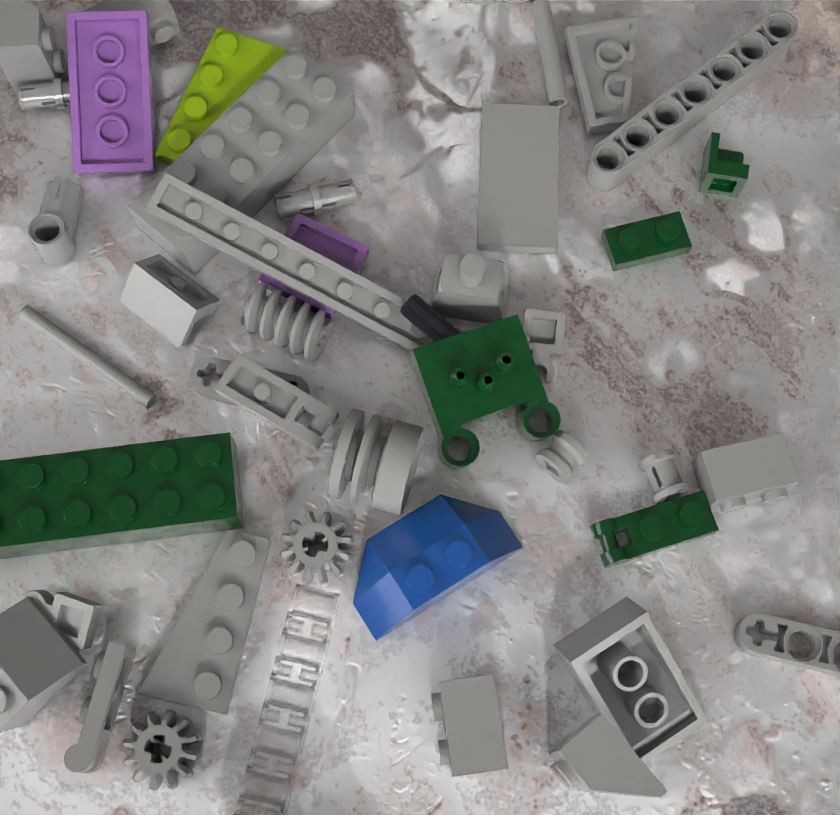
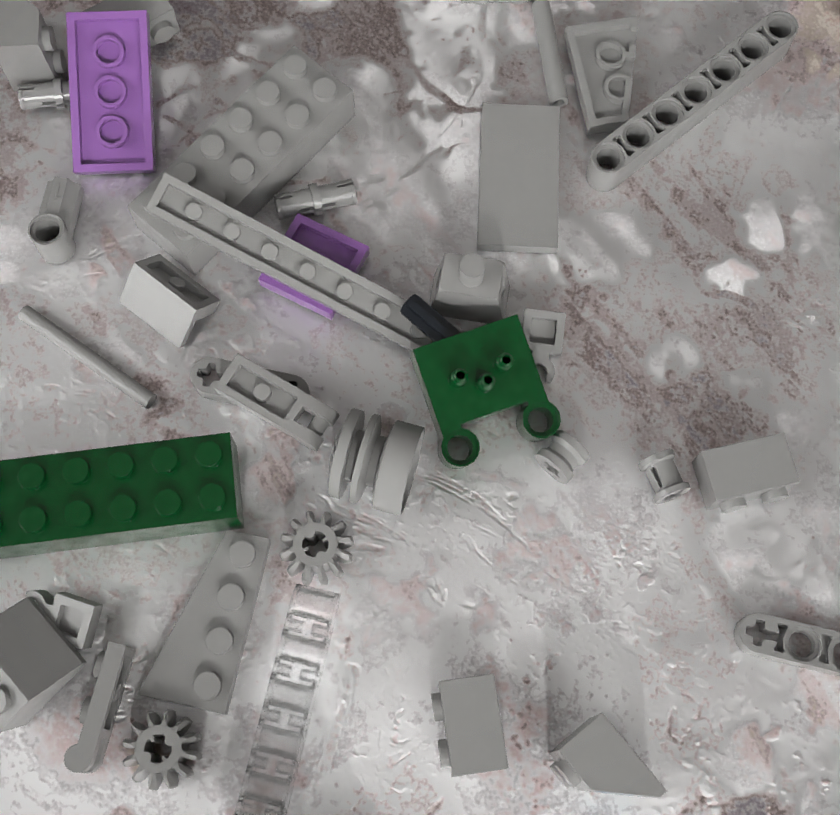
lime wing [155,27,288,165] -> none
light grey piece [241,282,334,362] -> none
blue wedge [353,494,523,641] -> none
light grey slope [553,596,709,765] -> none
dark green plate [590,490,719,568] -> none
dark green plate [601,211,692,272] -> none
dark green panel [699,132,749,198] -> none

